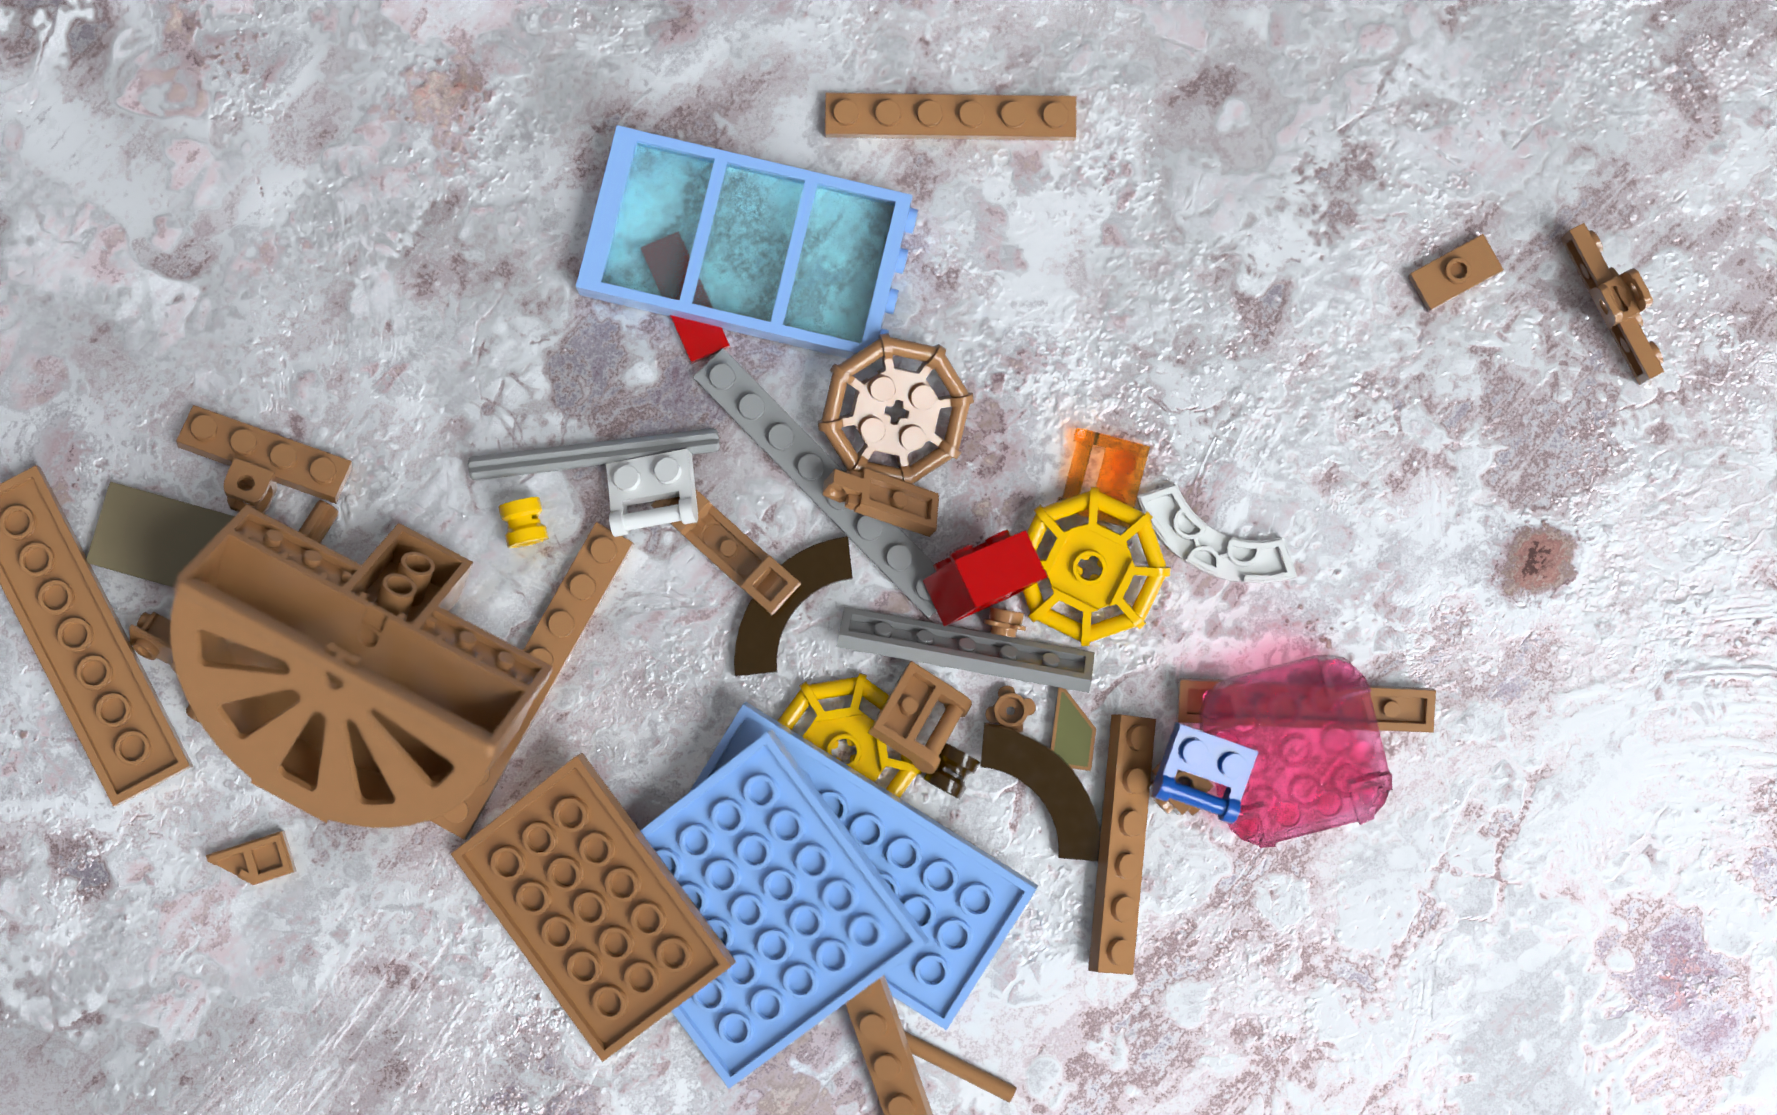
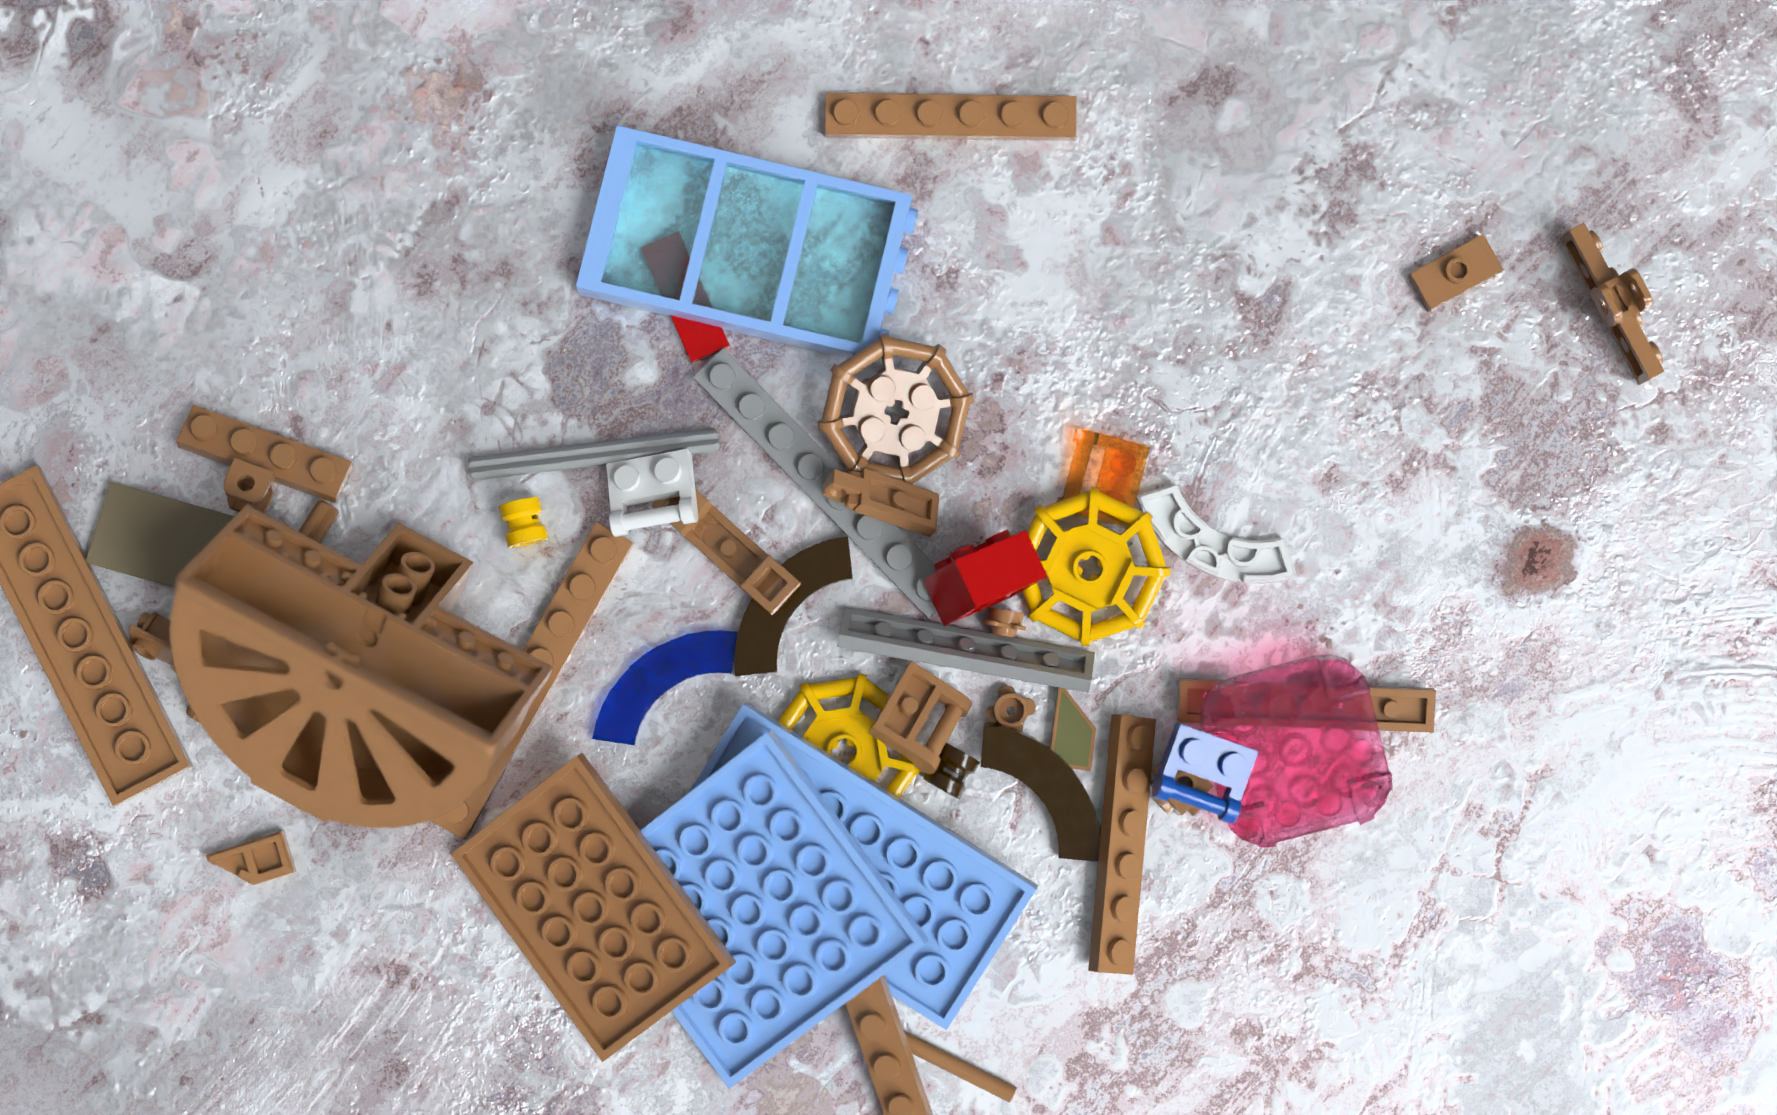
none -> clear blue tile [592,630,738,746]

